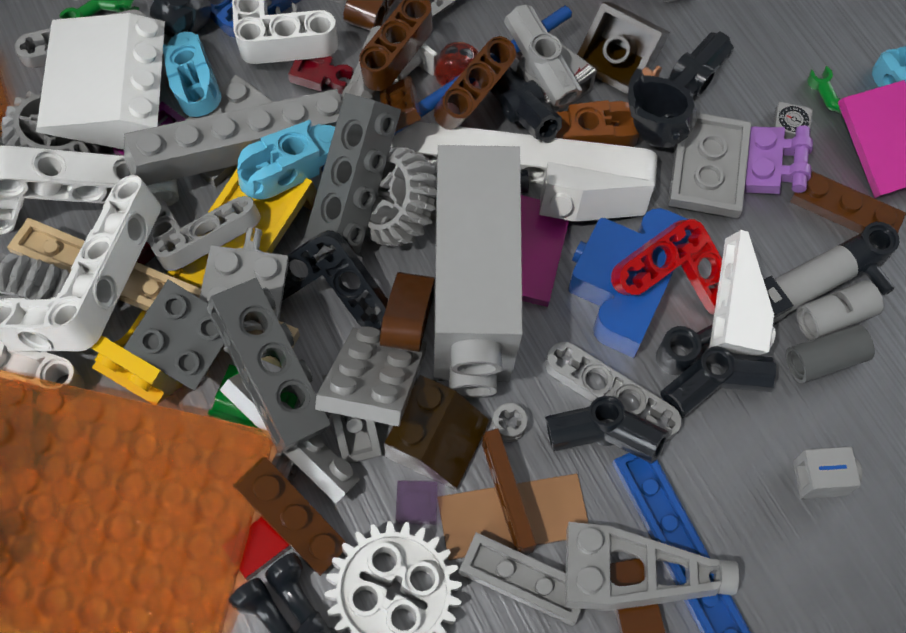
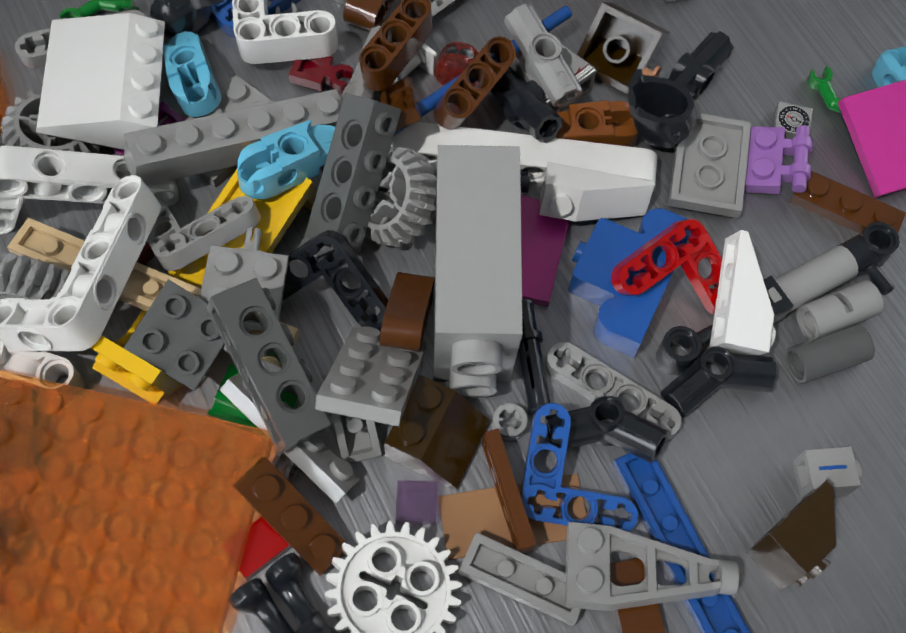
none -> black pin [518,299,552,415]
none -> blue beam [520,402,638,532]
none -> dark brown slope [746,480,836,590]

